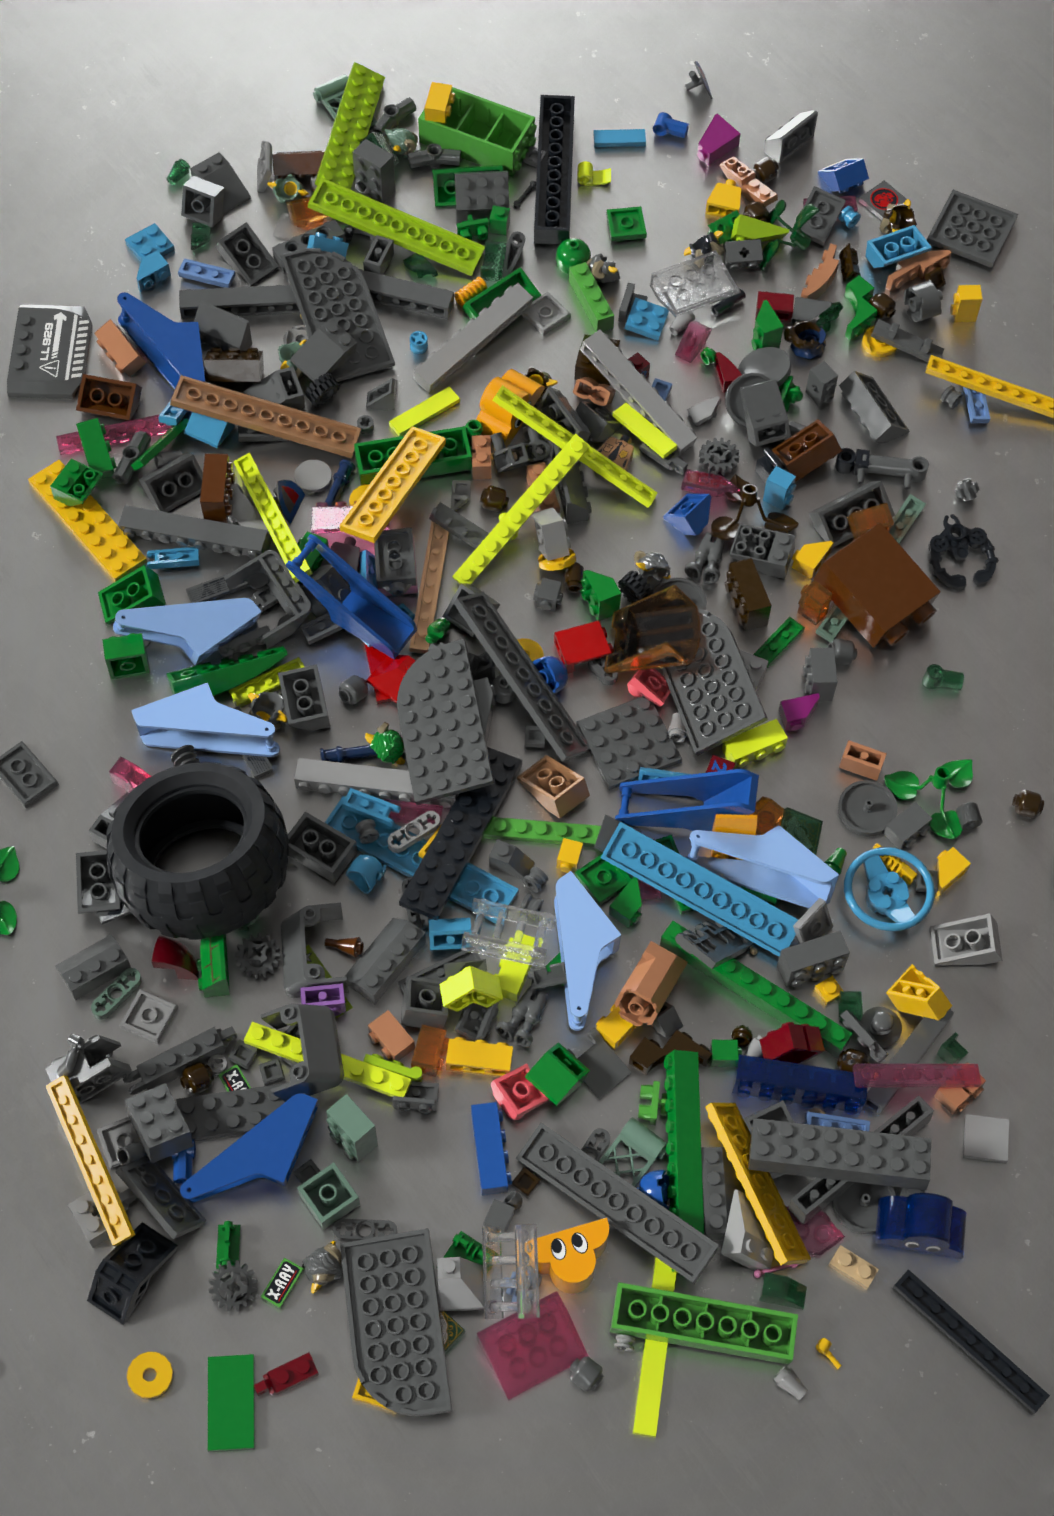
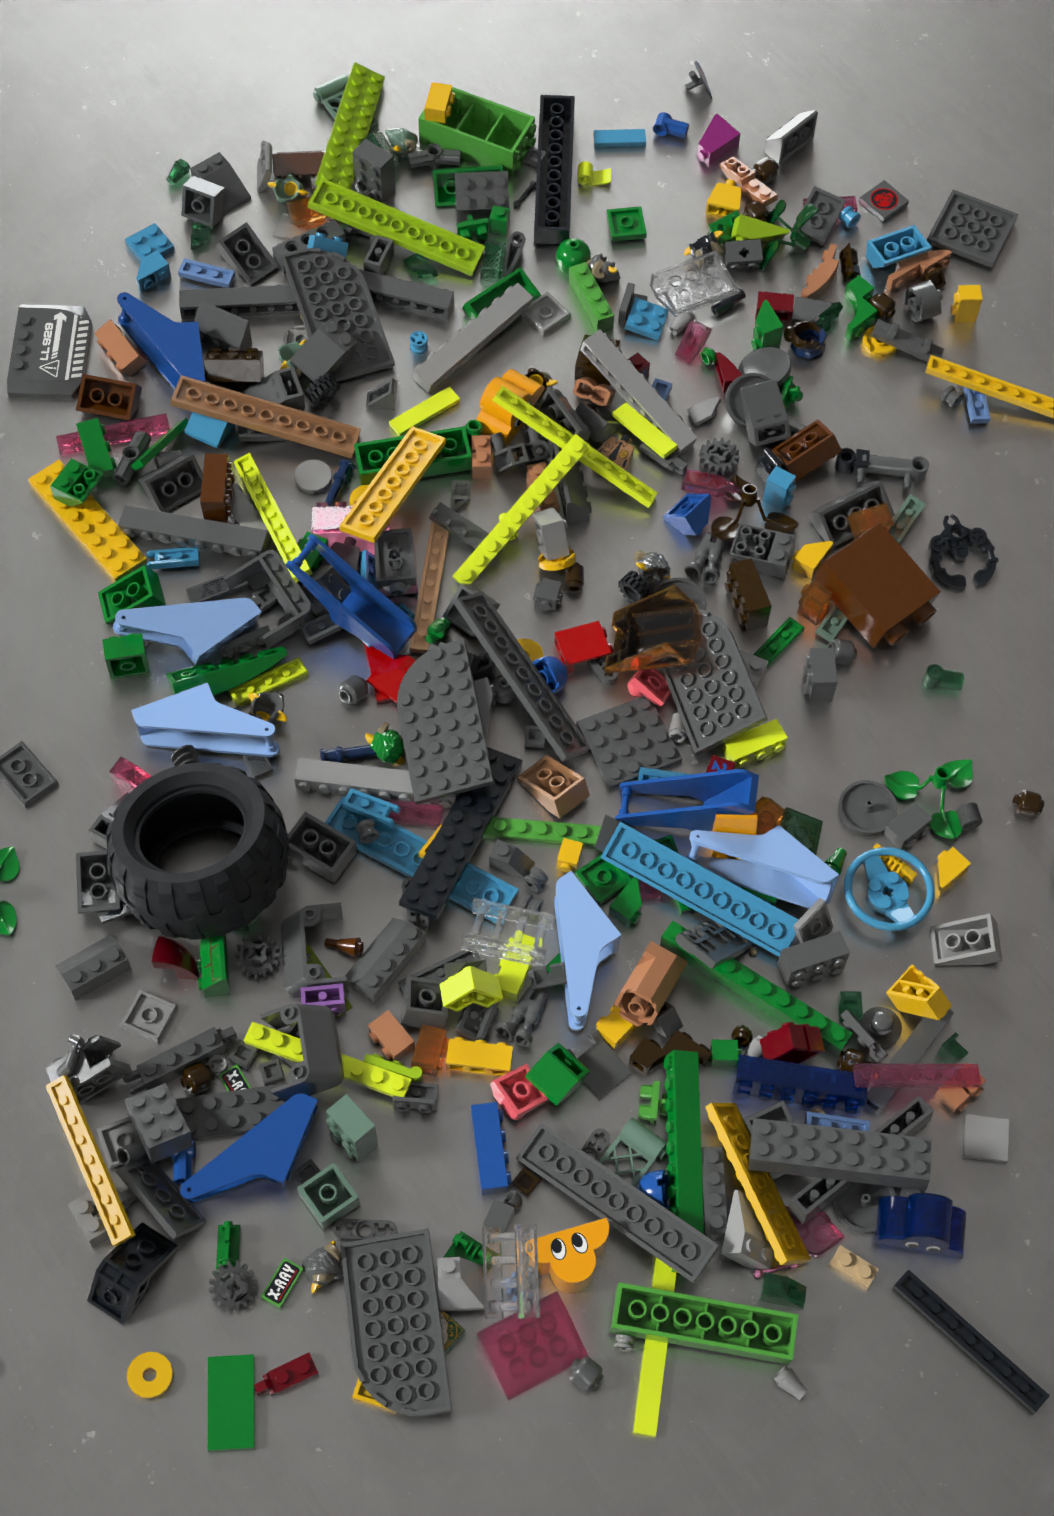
sand green beam [91,968,142,1020] -> none
dark azure plate [159,401,188,426] -> none
shield [273,480,305,524] -> none
dark grey slope [278,664,331,731] -> none
dark azure helmet [346,854,387,894] -> none
dark grey bush [357,415,374,434] -> none
dark grey piece [372,97,416,139] -> none
light grey beam [388,811,440,853] -> none
dark azure brick [429,918,472,950] -> none
light orange piece [454,277,487,306] -> none
dark brown head [480,485,509,512] -> none
green slope [581,570,621,621] -> none
magenta slope [778,693,820,731] -> none
dark grey brick [805,361,838,406] -> none
yellow plate [814,975,844,1005] -> none
yellow hand [816,1338,842,1369] -> none
blue slope [818,159,869,193] -> none
dark grey slope [839,371,910,443] -> none
nougat brick [839,740,887,781] -> none
dark brown hair [879,199,917,234] -> none
dark grey plate [916,869,938,893] -> none
dark grey gear [955,478,980,501] -> none

